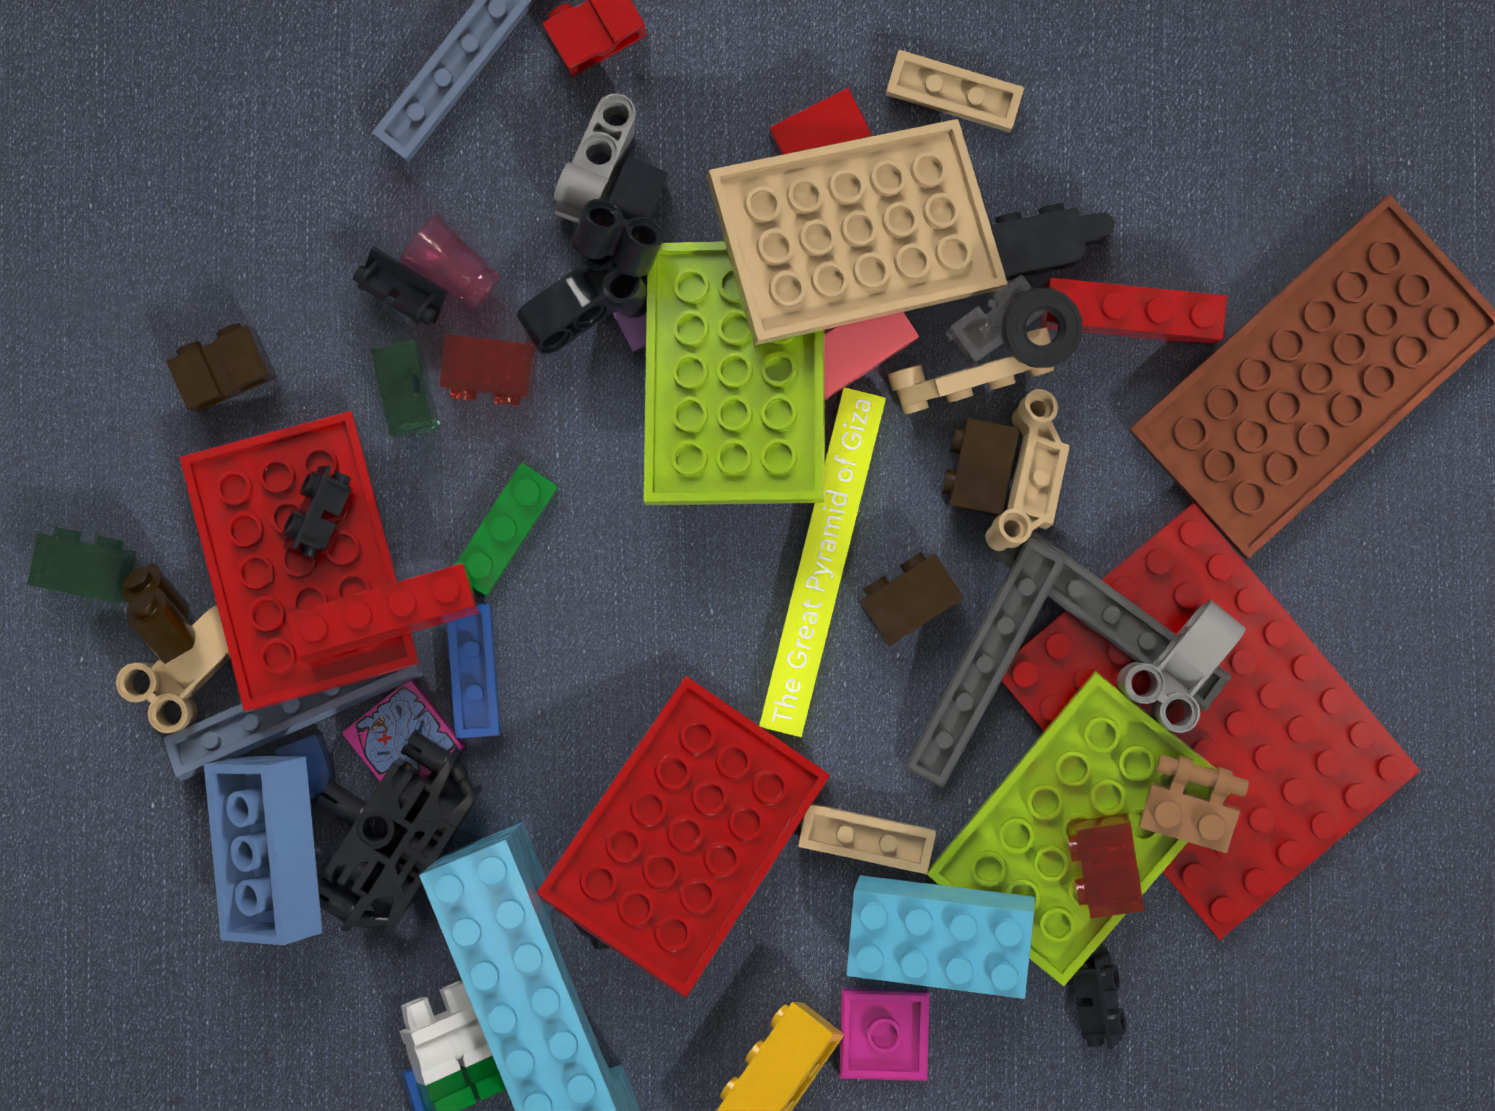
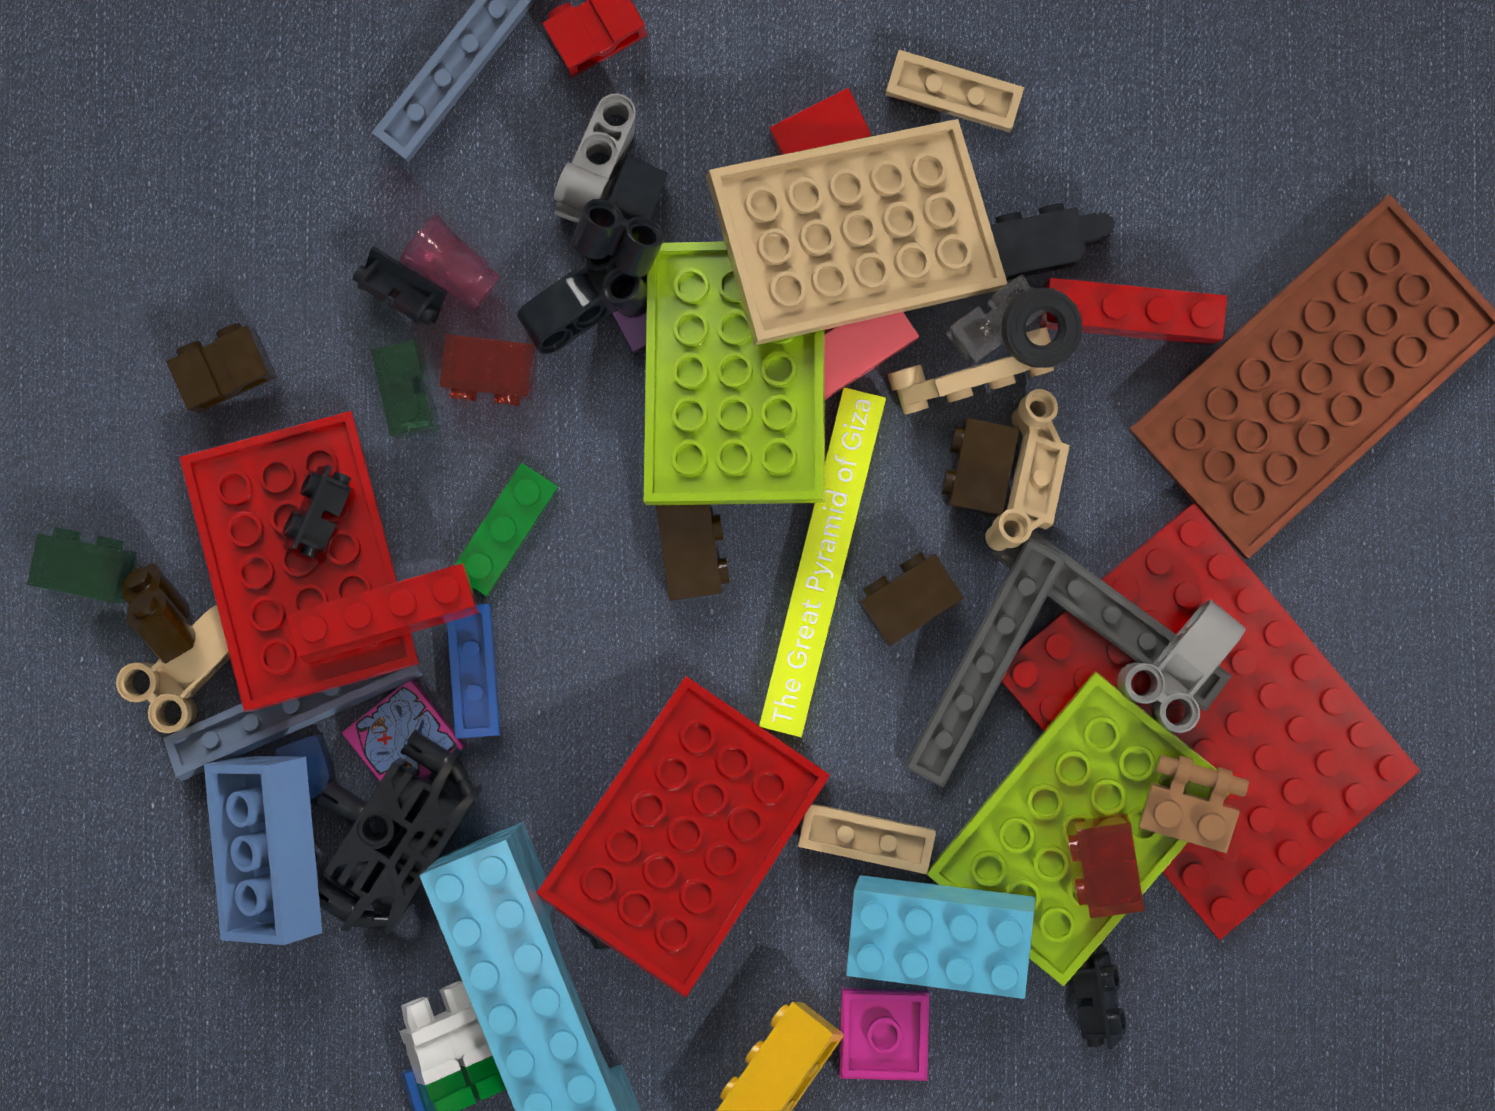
none -> dark brown brick [656,504,730,601]

